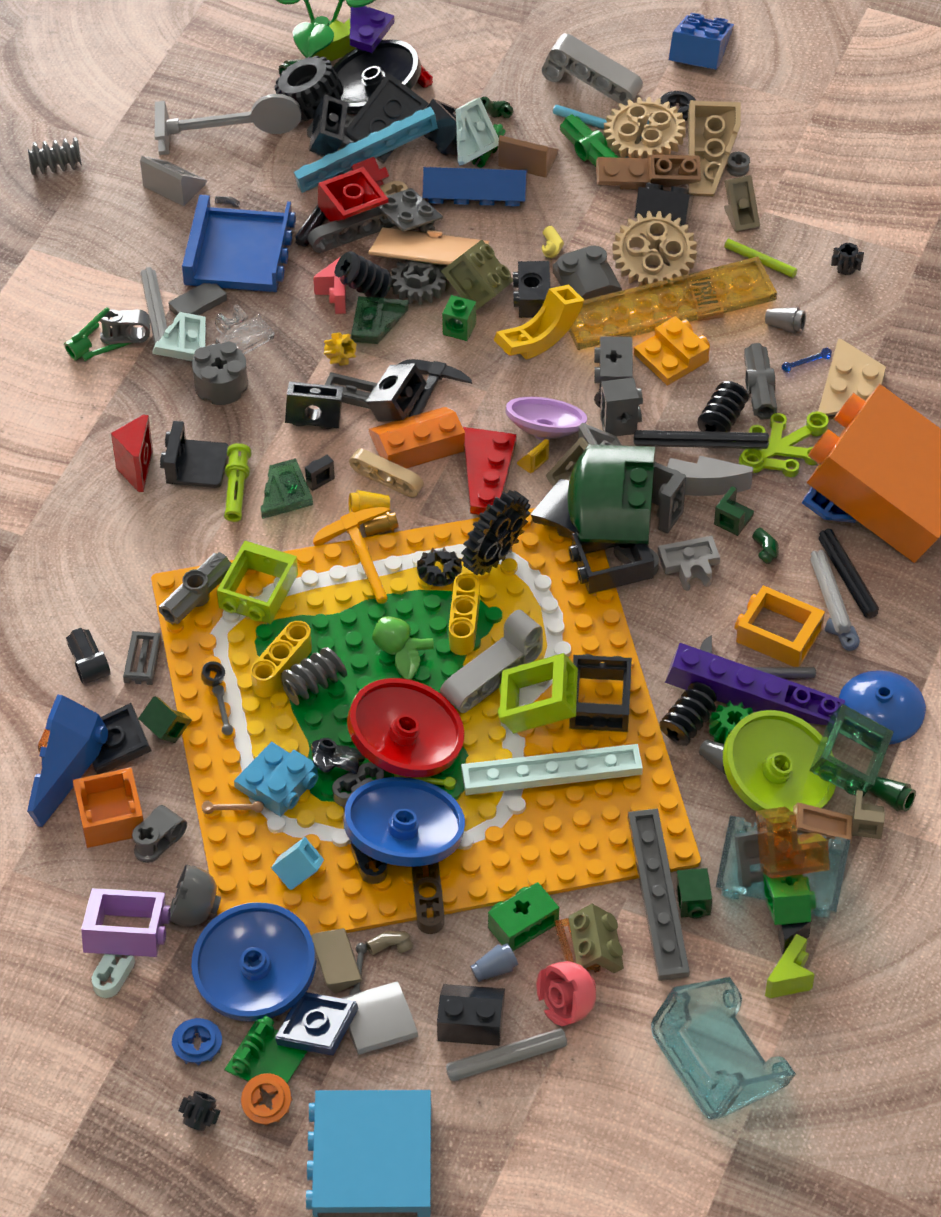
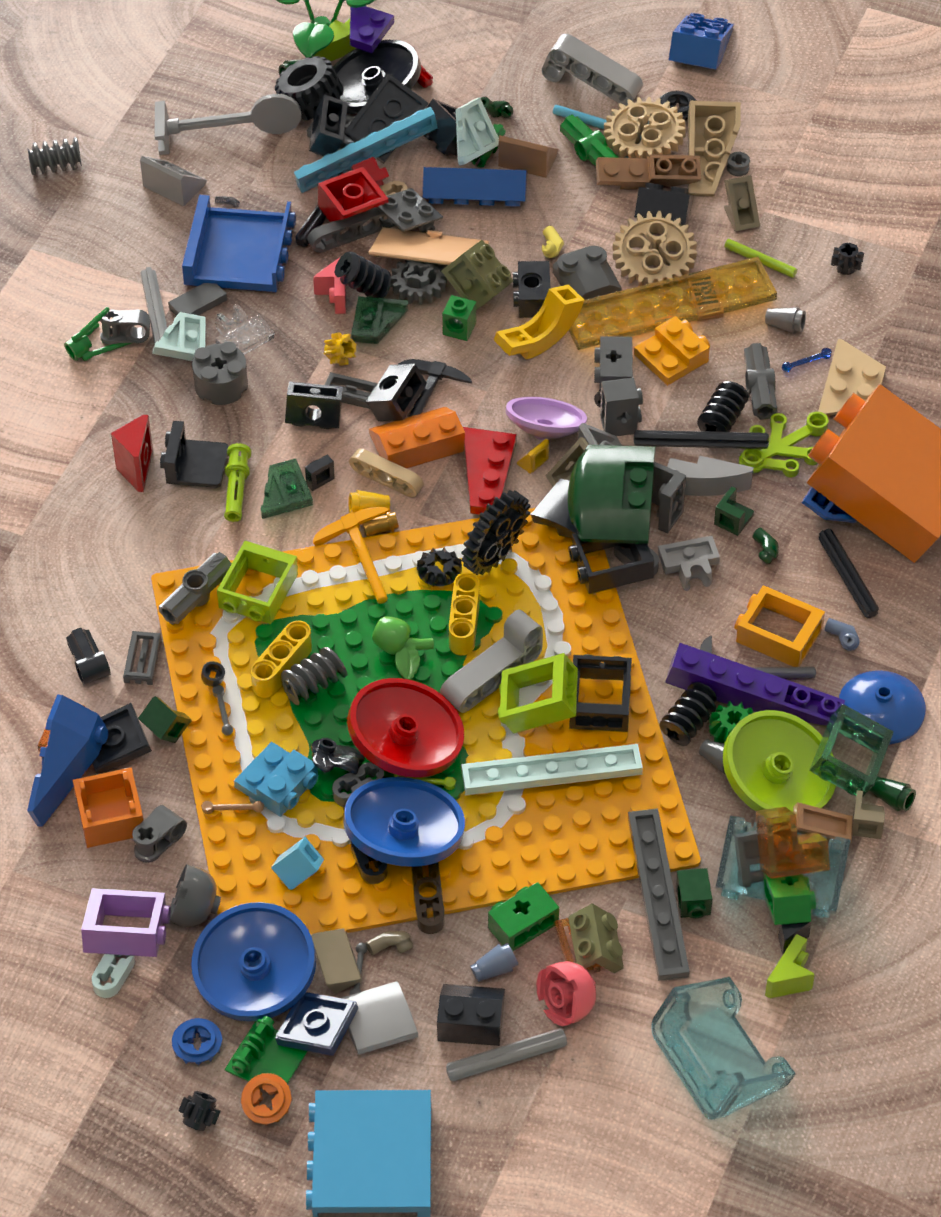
light grey axle [810,550,851,634] -> none

